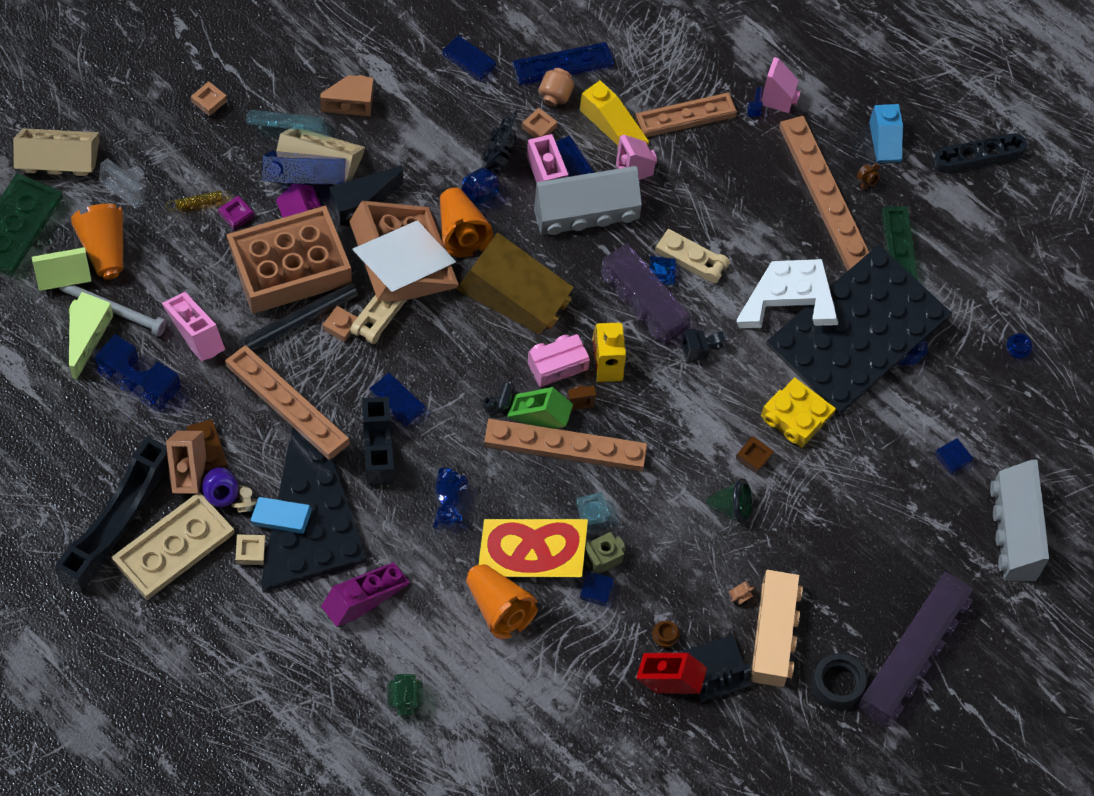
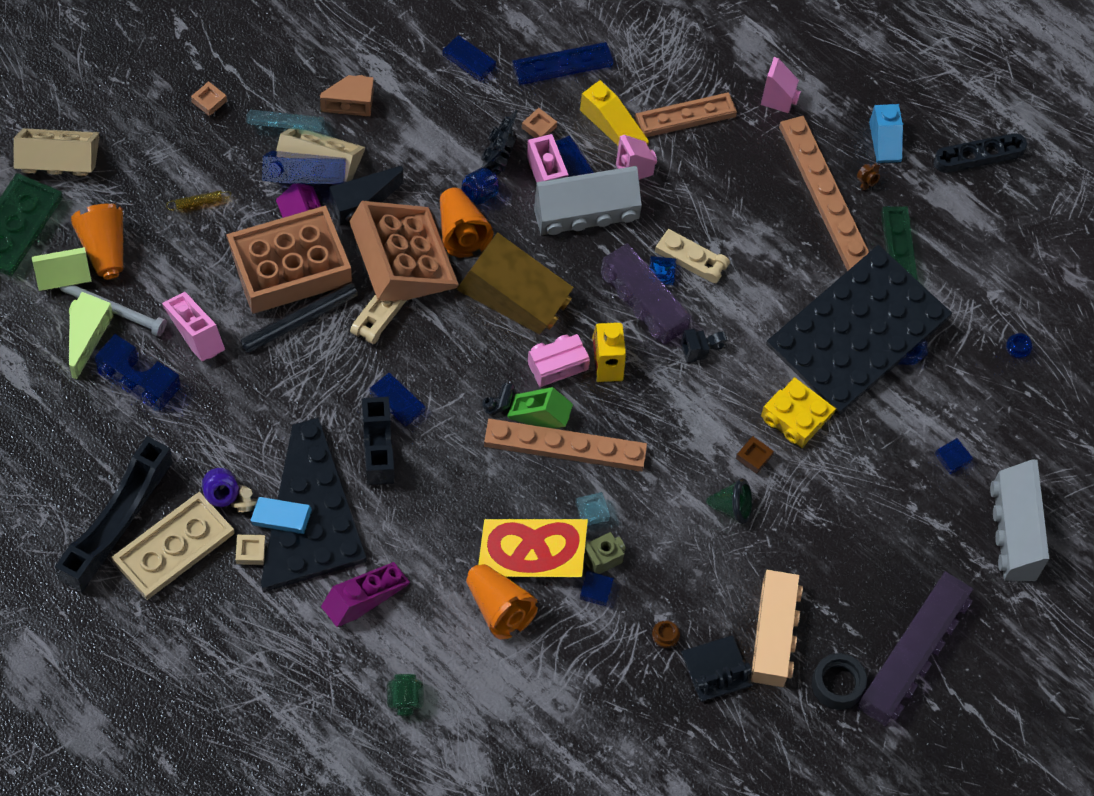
clear tile [99,159,146,209] -> none
nougat slope [166,431,206,493] -> none
reddish brown plate [186,419,228,477] -> none
magenta tile [218,196,255,231] -> none
nougat plate [225,345,350,460] -> none
nougat plate [323,306,357,342] -> none
white sticker [353,220,456,292] -> none
clear blue animal [433,467,469,529] -> none
nougat head [538,68,575,107] -> none
reddish brown plate [567,385,596,411] -> none
red brick [636,653,707,694] -> none
nougat plate [728,581,754,604] -> none
white wing [737,259,838,328] -> none
clear blue hand [747,87,763,117] -> none

